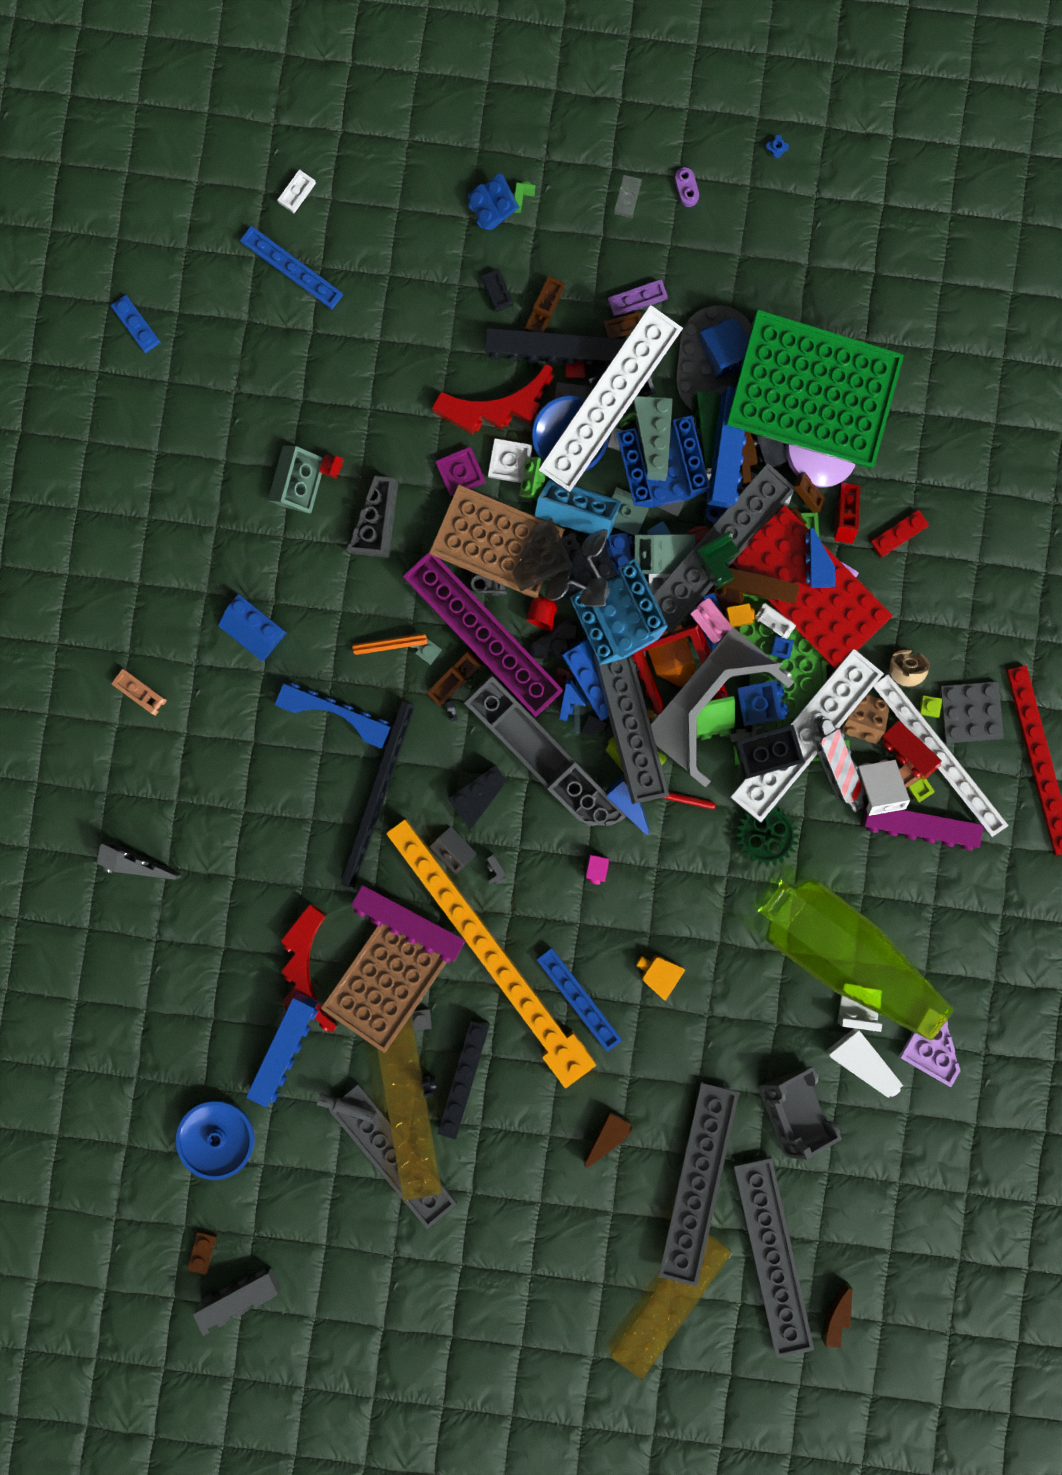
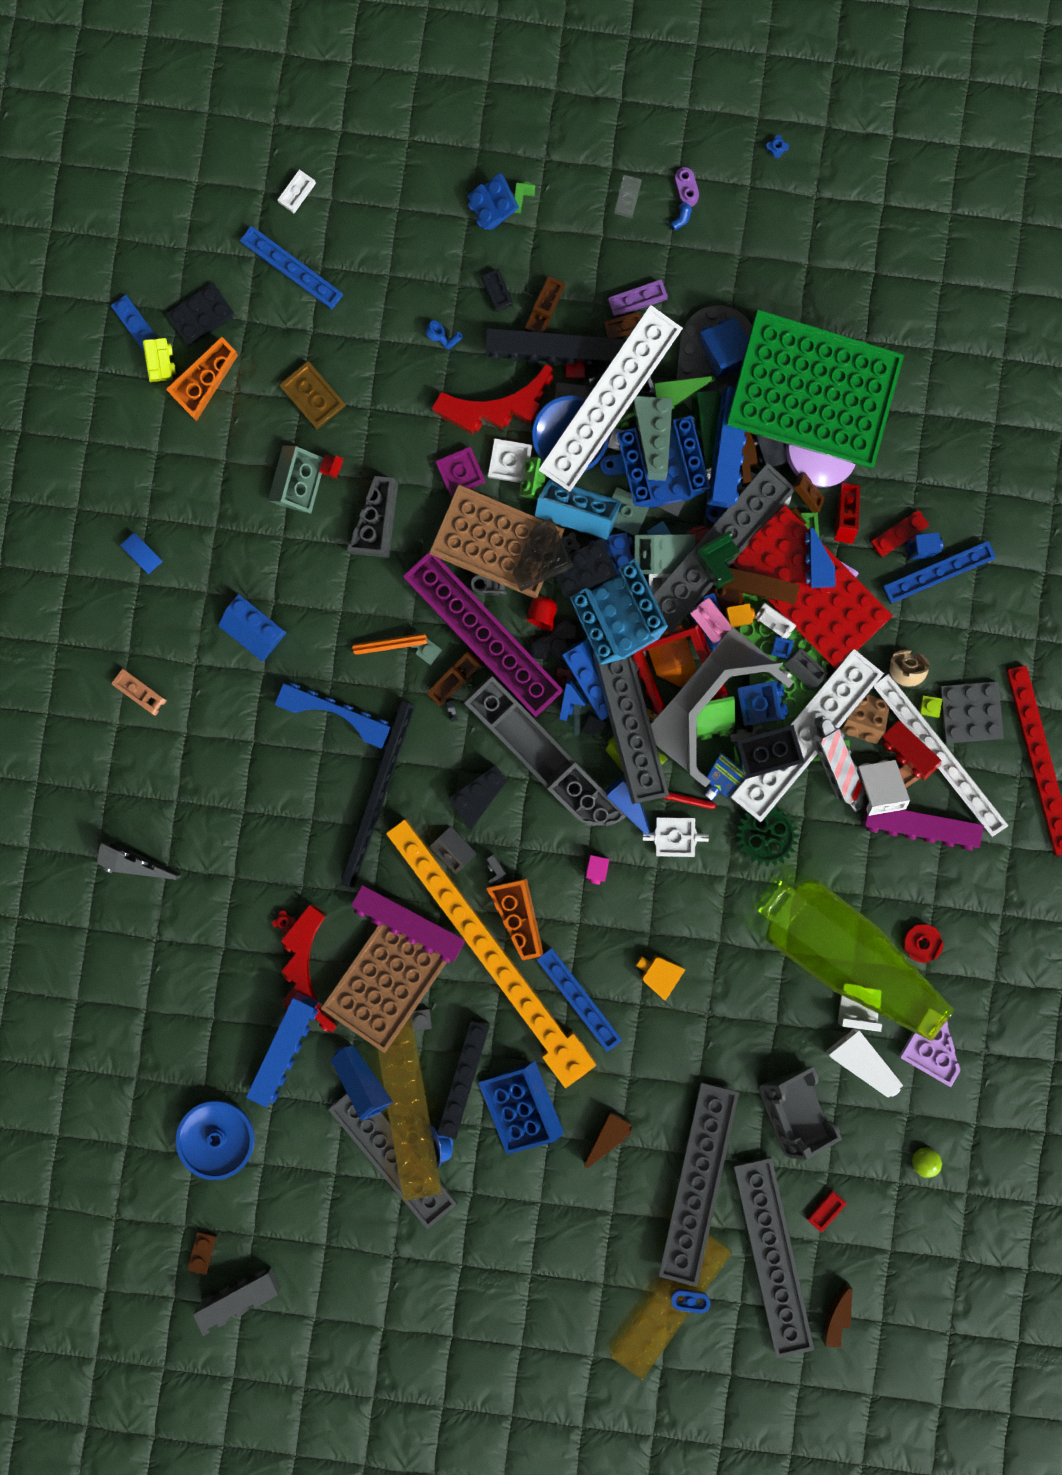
dark grey pin [317,1093,376,1123] -> none
black plate [422,1073,437,1097] -> none
dark grey plant [545,529,610,607] -> none
lime plate [907,778,935,803] -> none
none -> blue slope [120,533,162,574]
none -> neon yellow brick [143,338,176,382]
none -> black plate [166,283,236,347]
none -> orange wedge [166,337,238,421]
none -> red plate [273,911,296,934]
none -> pearl gold plate [279,361,346,430]
none -> blue slope [331,1045,393,1121]
none -> blue plate [425,320,463,349]
none -> blue piece [428,1124,453,1168]
none -> blue slope [478,1061,564,1154]
none -> orange wedge [486,878,543,960]
none -> blue plate [600,454,626,476]
none -> white plate [643,818,709,857]
none -> bright green slope [655,376,716,409]
none -> blue arm [670,202,692,231]
none -> blue plate [671,1288,710,1313]
none -> blue torso [704,753,745,801]
none -> dark grey slope [785,648,829,690]
none -> red tile [806,1189,847,1233]
none -> blue plate [882,541,996,604]
none -> red plate [903,924,943,963]
none -> blue brick [906,532,943,560]
none -> lime hair [912,1148,942,1178]

